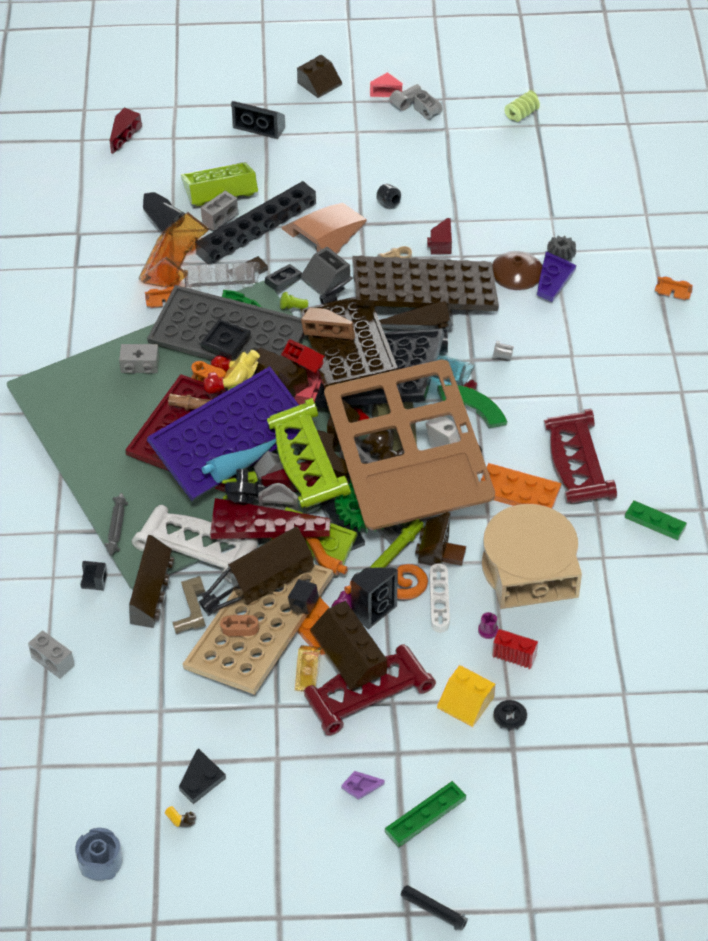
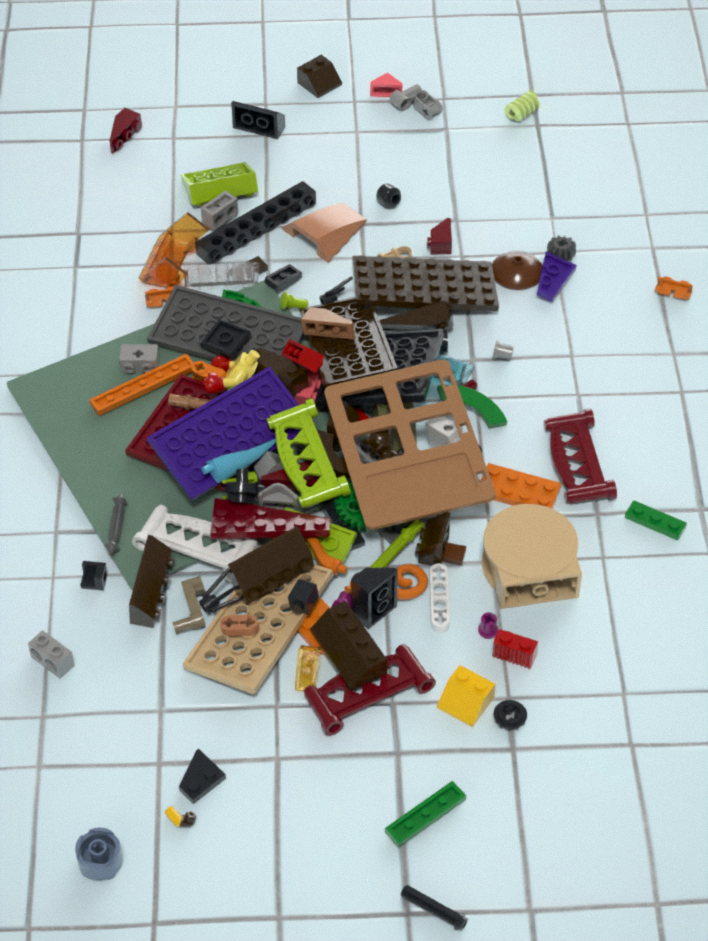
black panel [143,192,185,234] -> none
dark grey slope [301,247,350,295] -> none
medium lavender piece [341,771,385,799] -> none
none -> orange plate [89,354,194,416]

